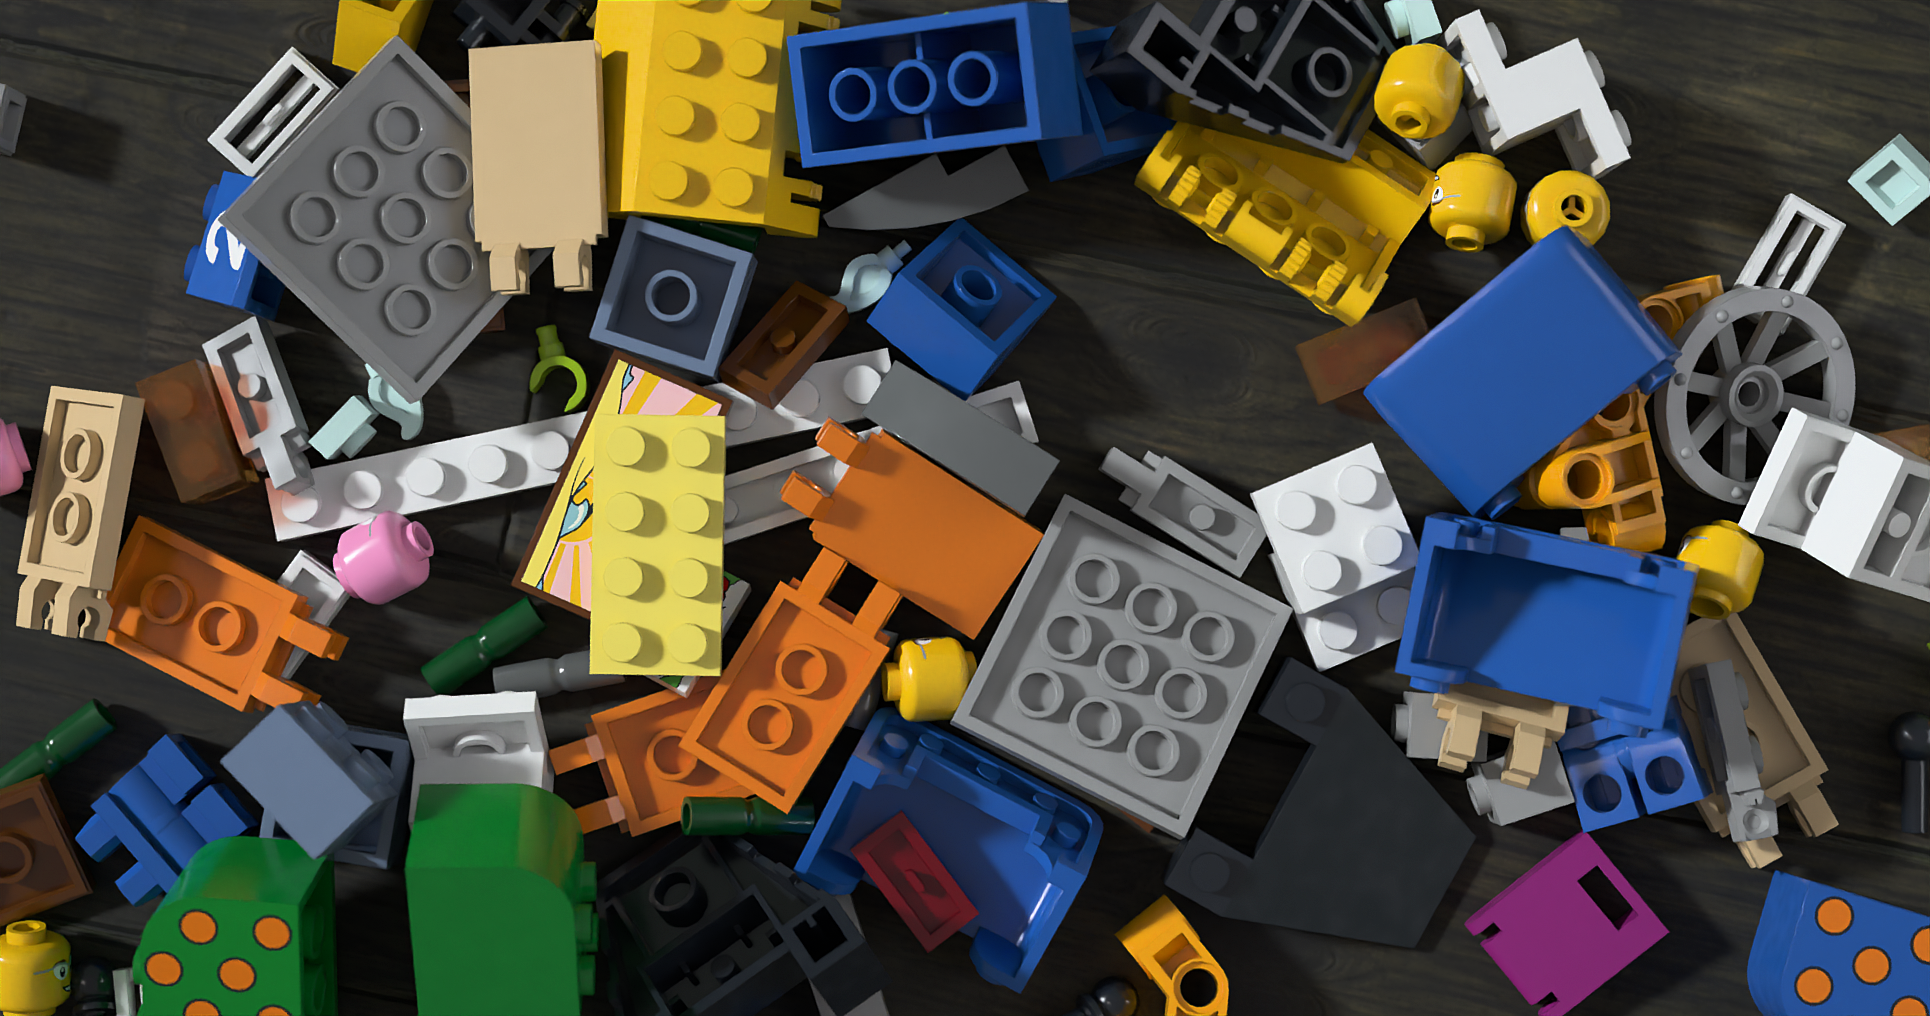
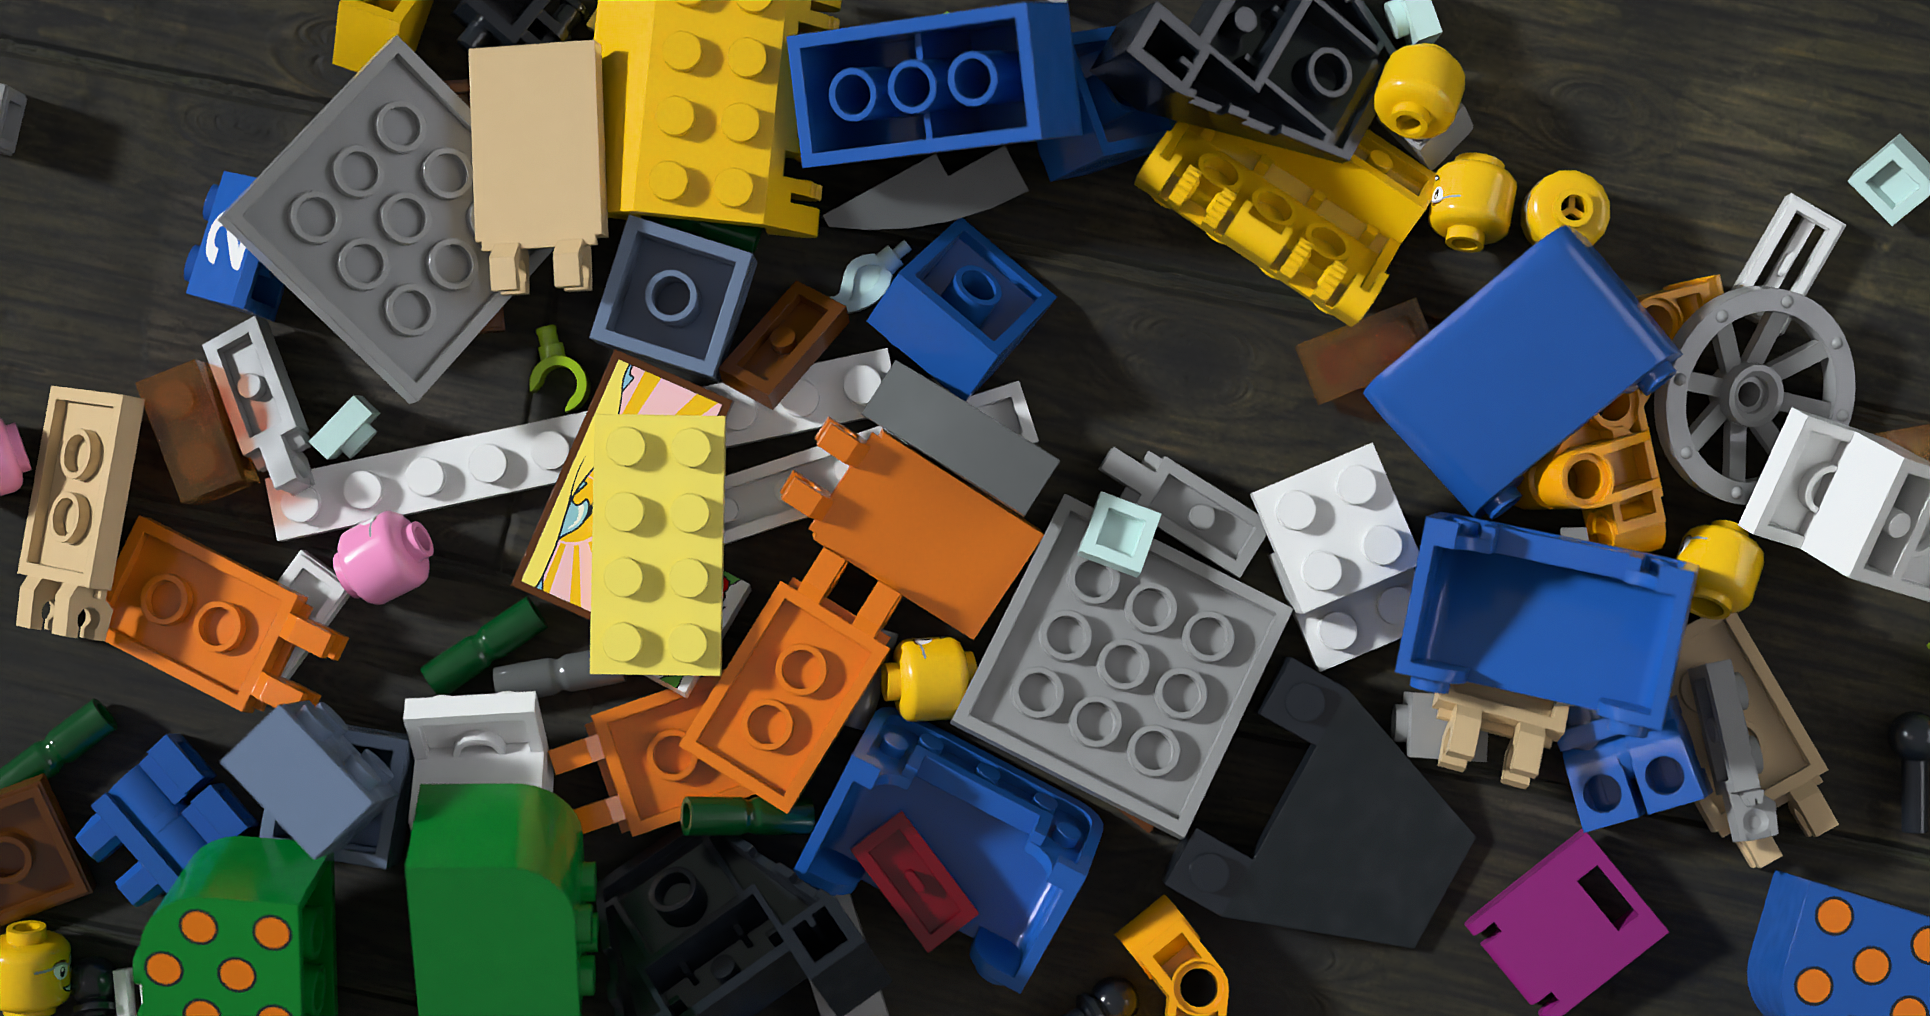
white tile [207,47,341,177] -> none
light aqua piece [365,363,424,440] -> none
white bracket [1435,9,1631,180] -> none
light grey brick [1466,741,1575,826] -> none
none -> light aqua plate [1077,491,1162,578]

